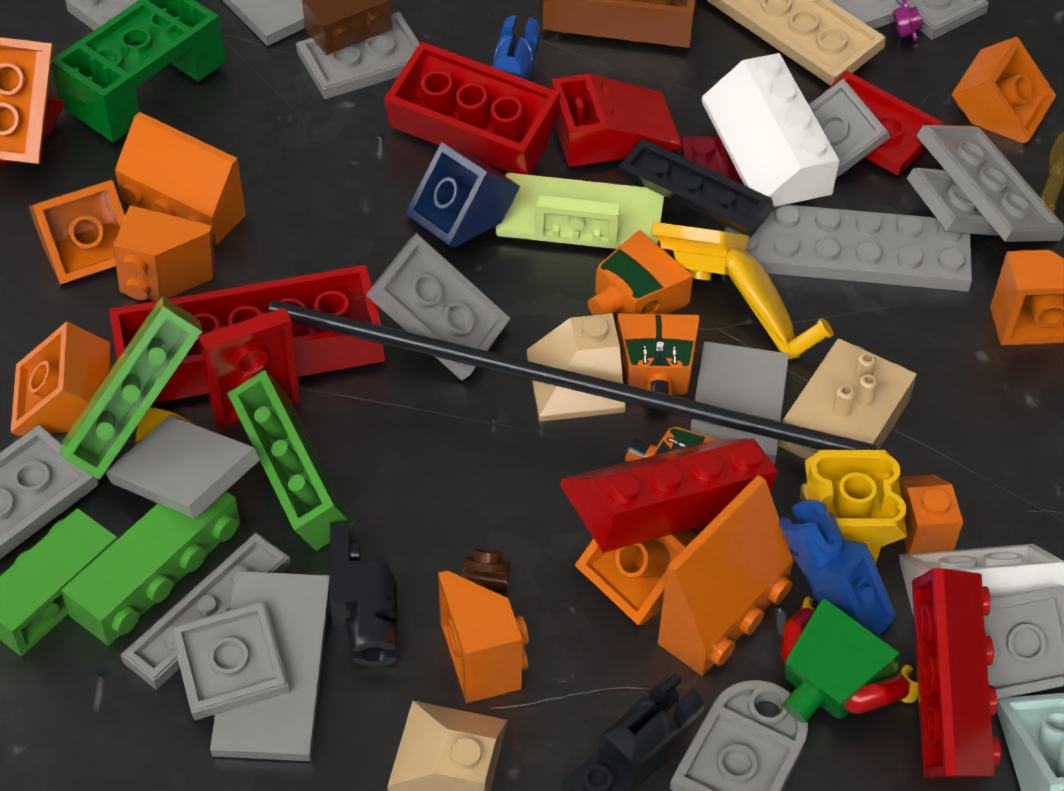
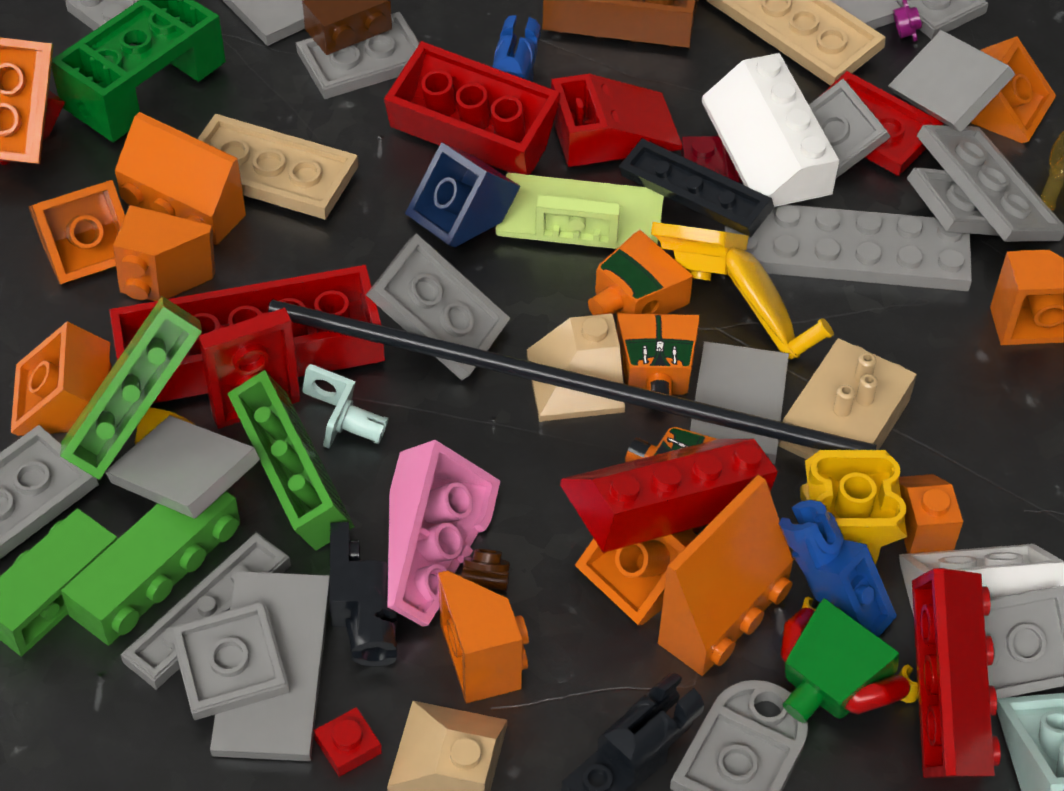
none -> tan plate [198,114,359,220]
none -> light aqua bracket [302,364,389,449]
none -> red plate [313,707,382,777]
none -> bright pink wedge [387,440,500,627]
none -> light grey tile [888,30,1016,133]

